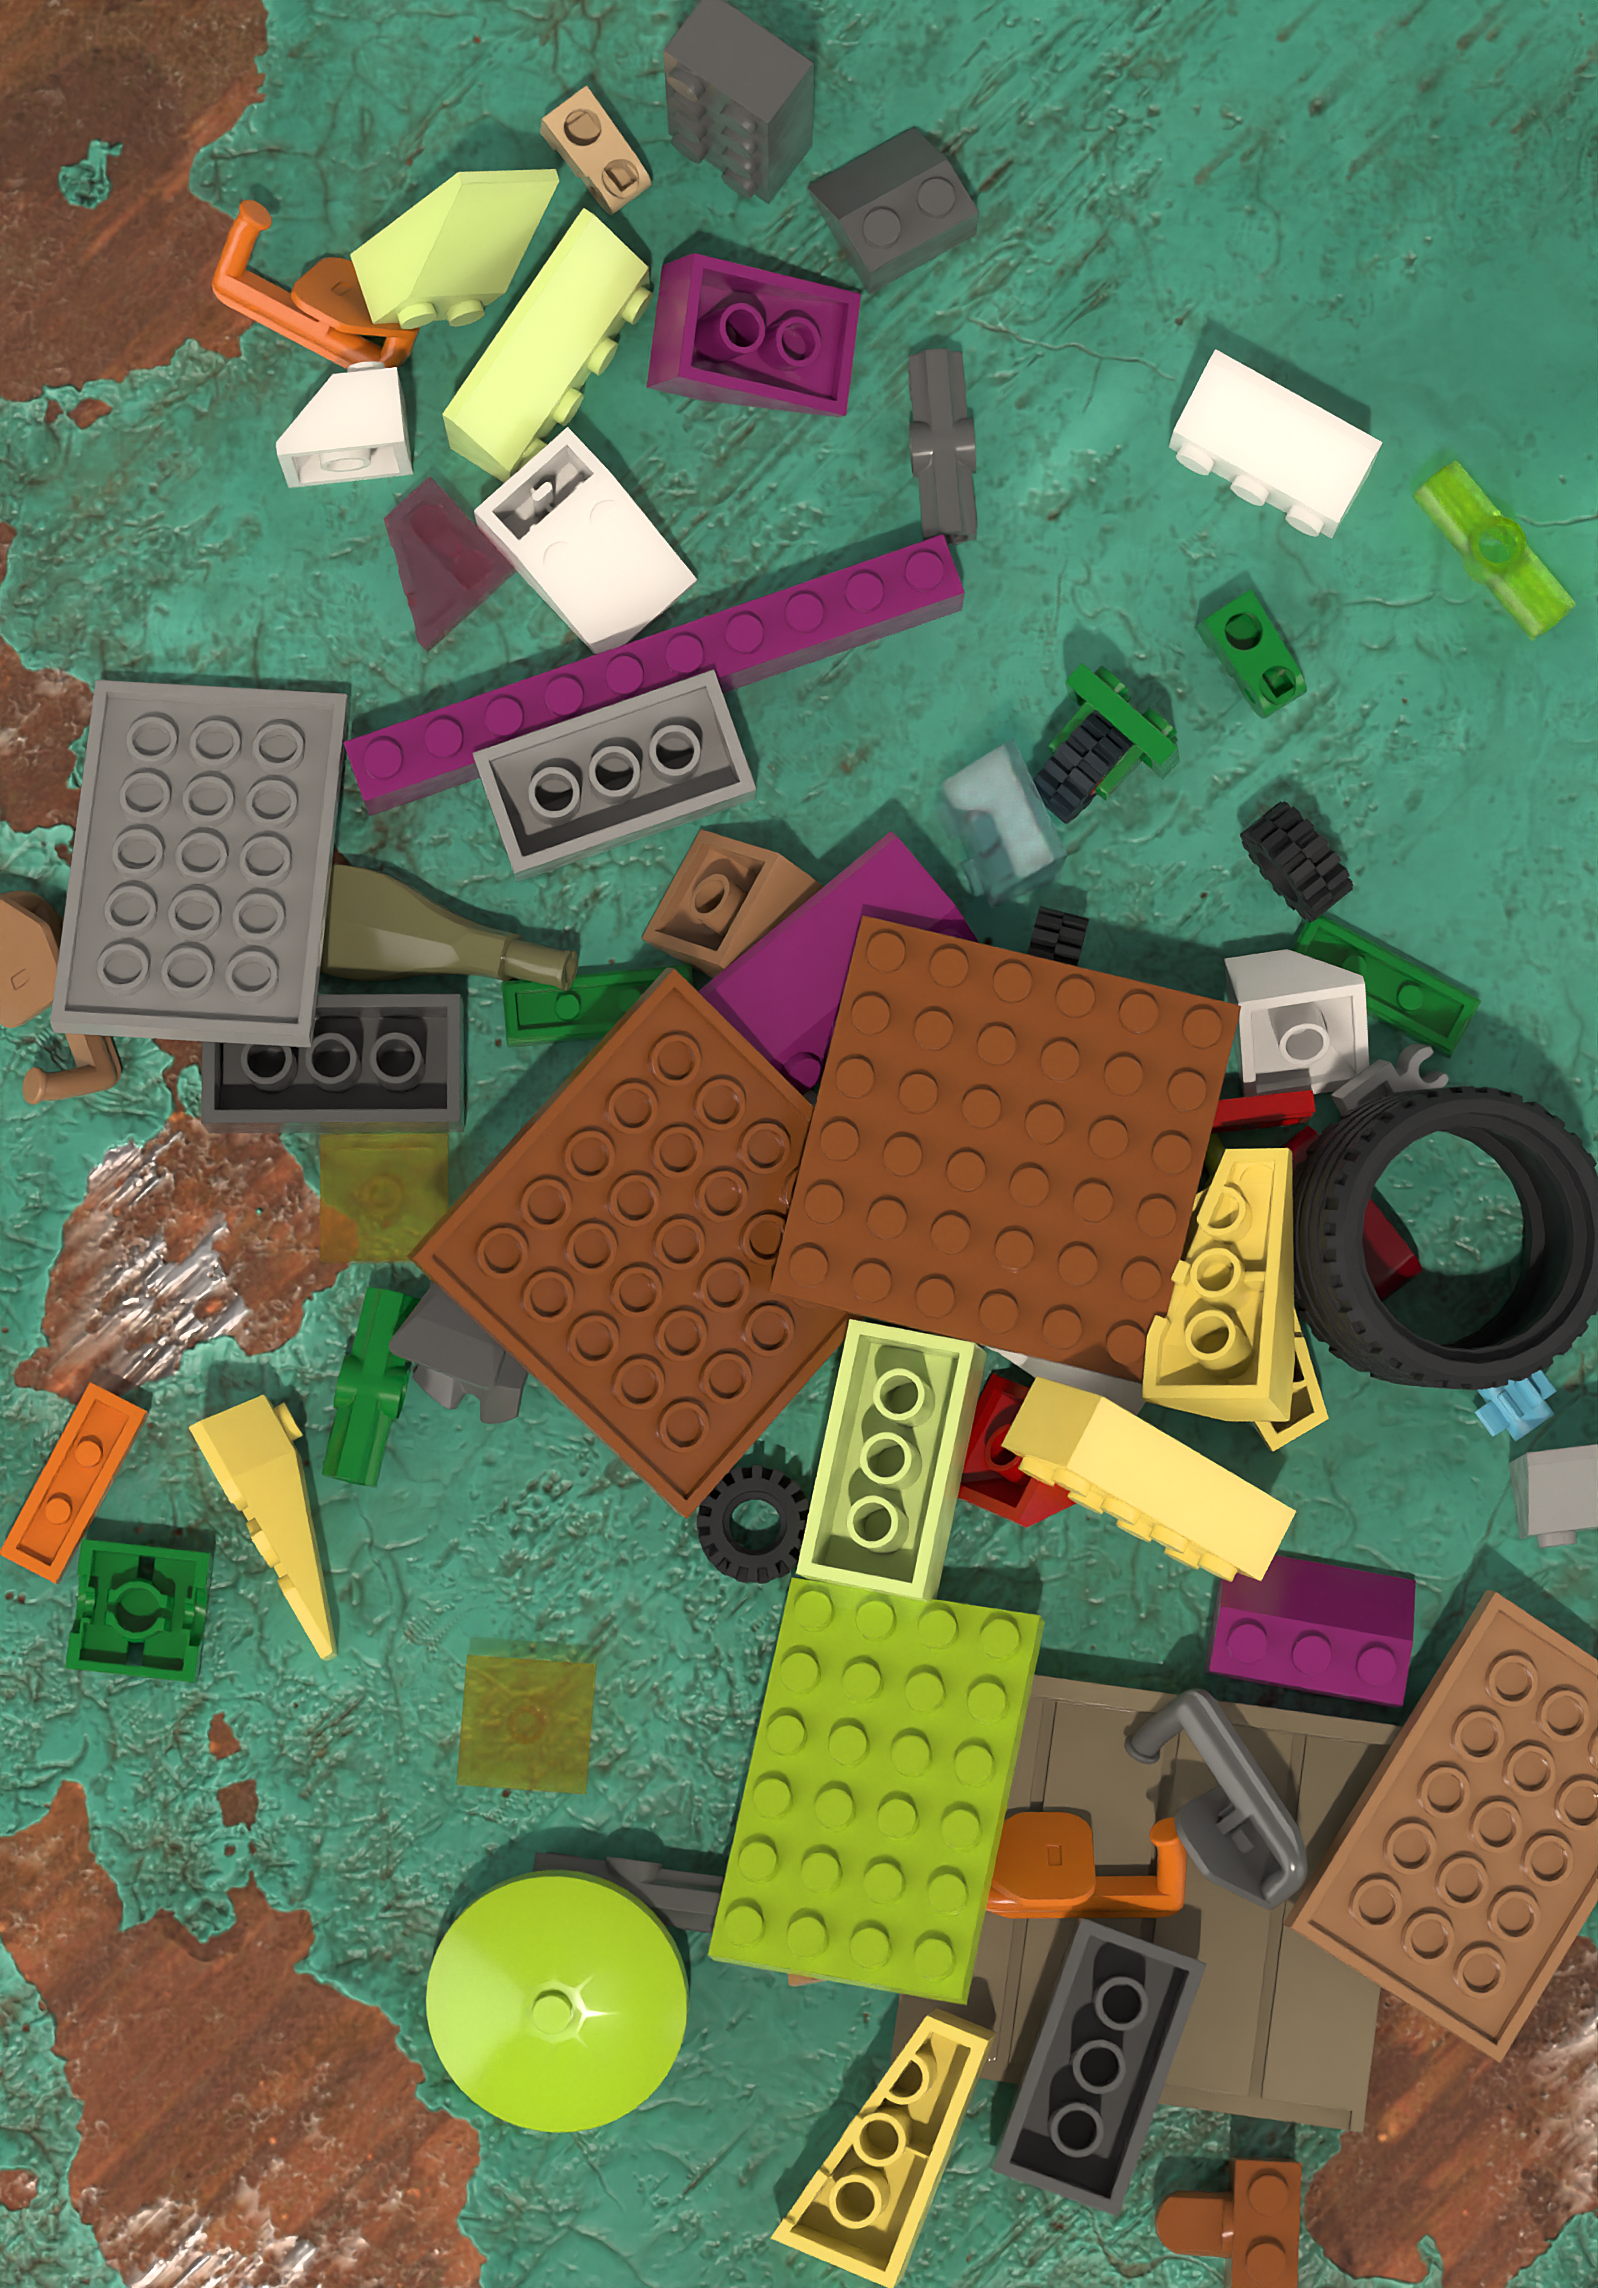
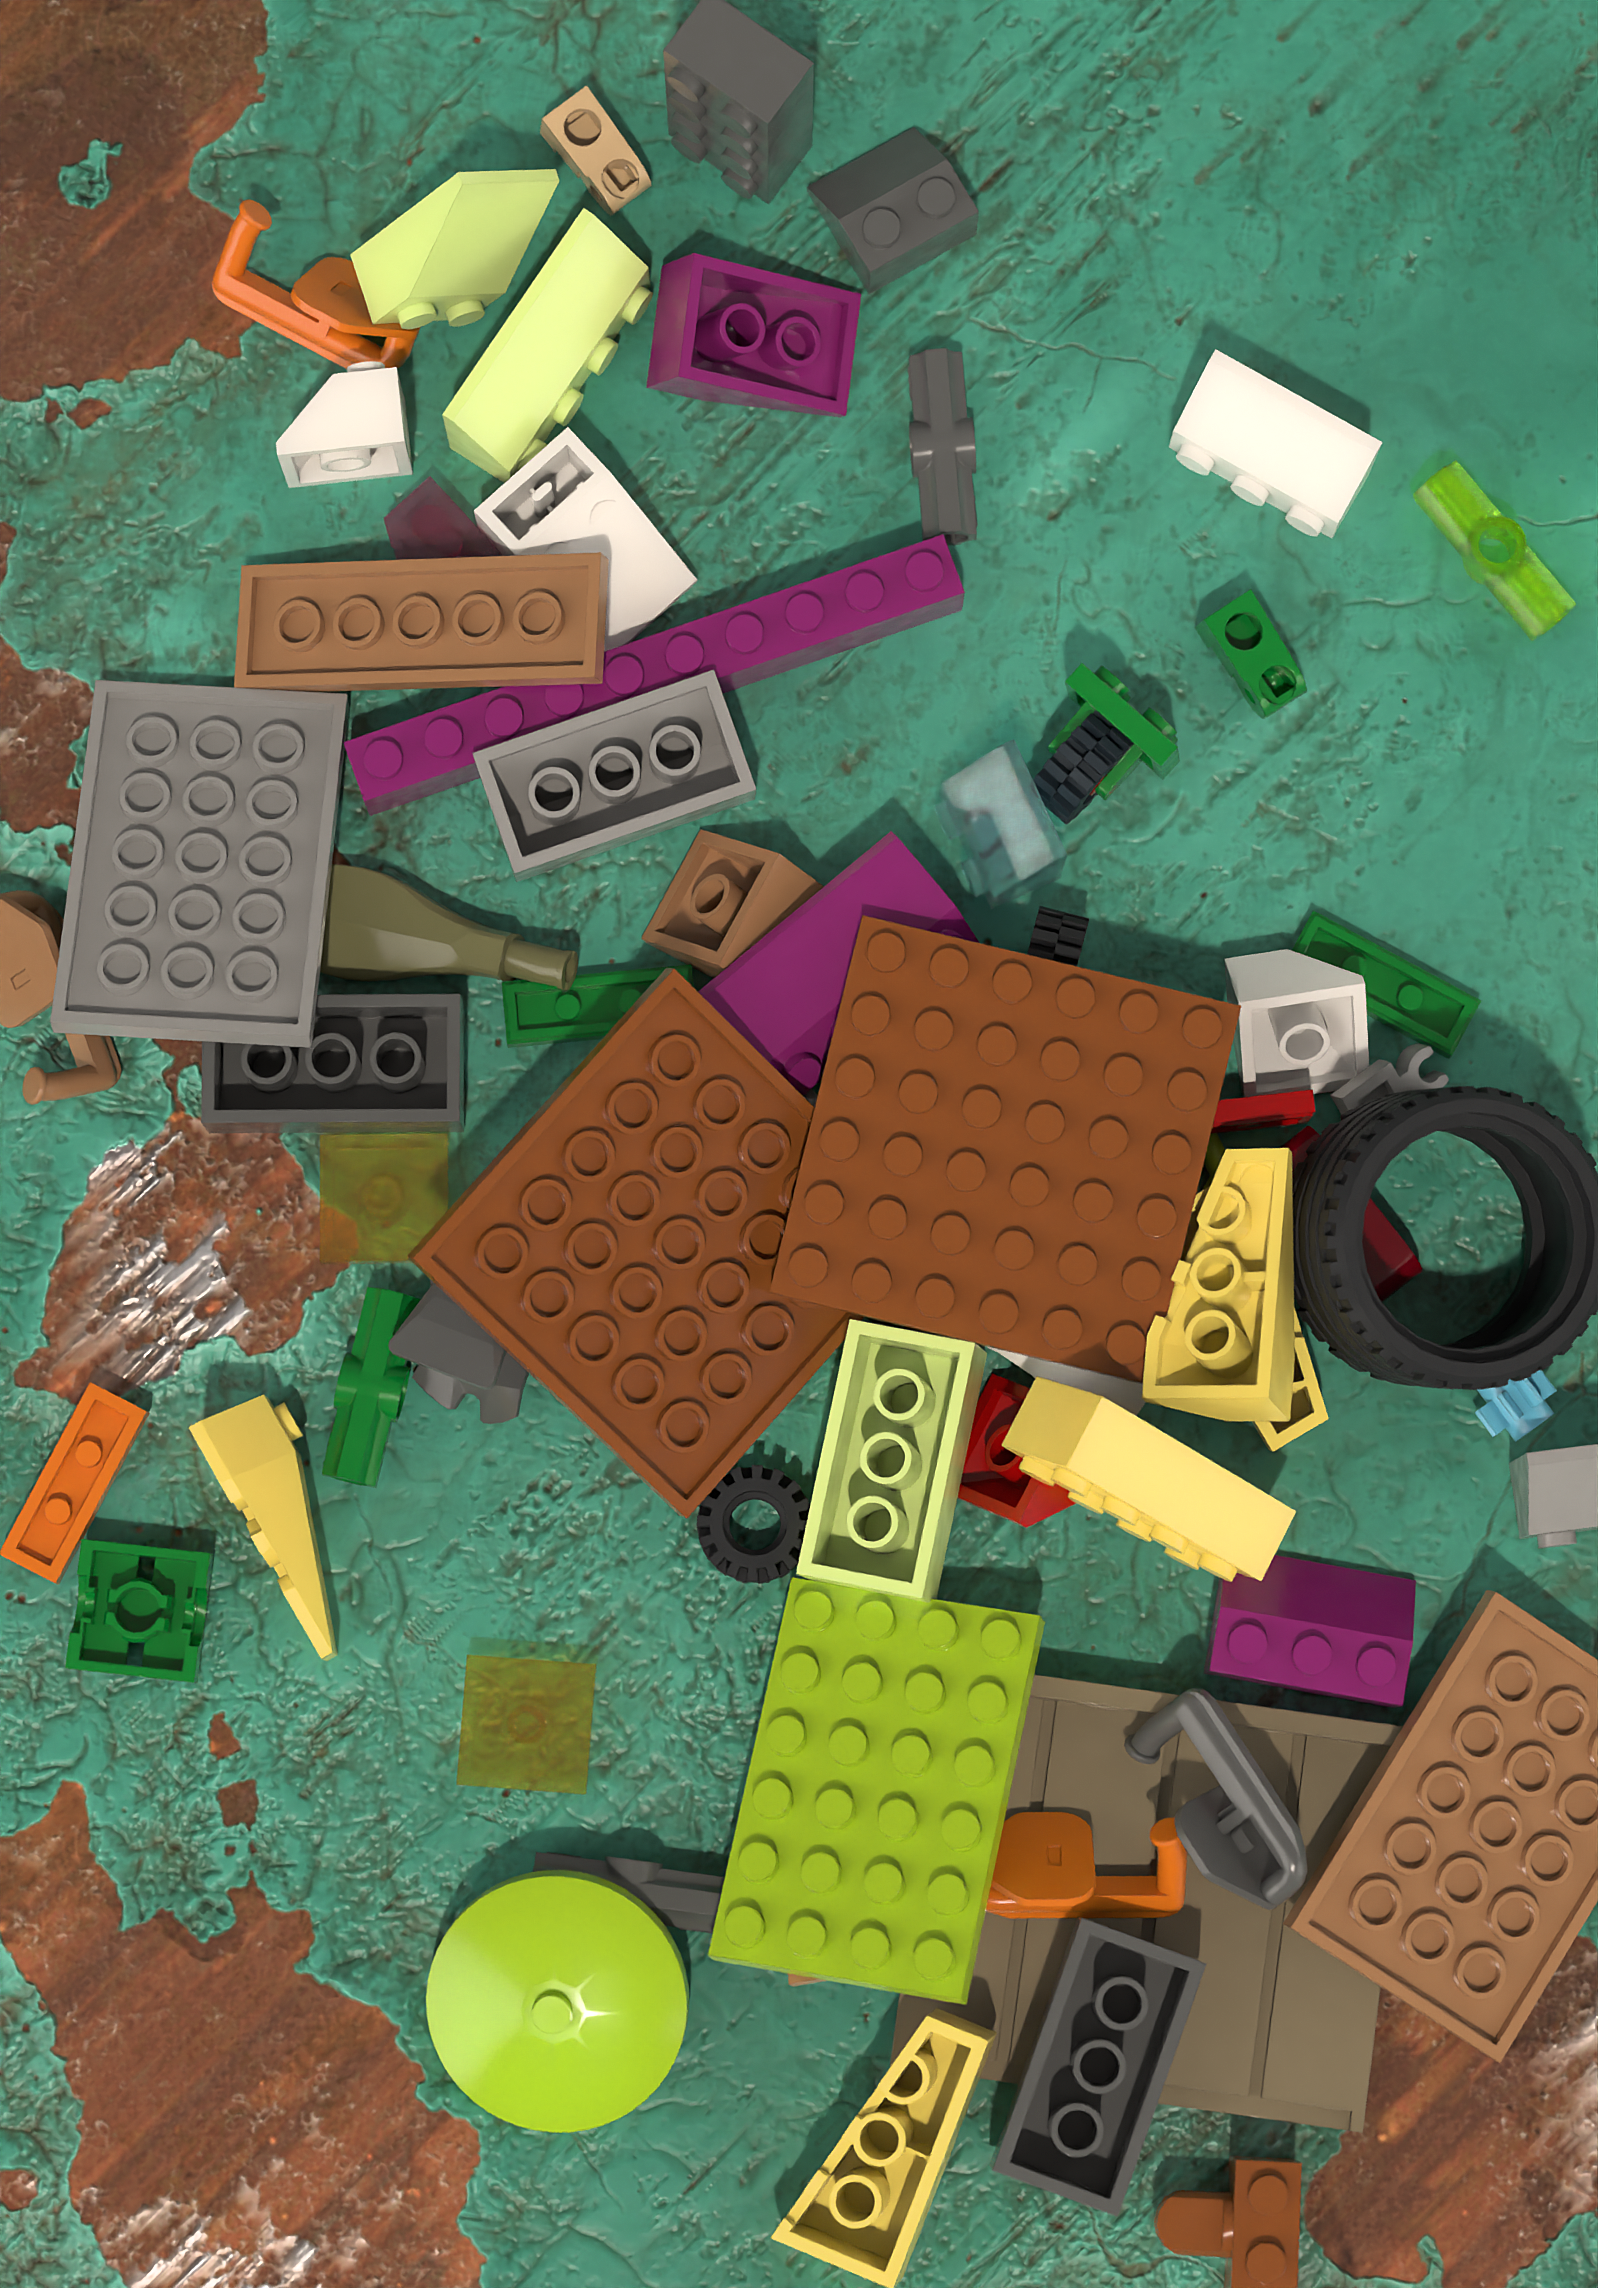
black tyre [1240,801,1353,922] -> none
none -> medium nougat plate [234,552,609,692]

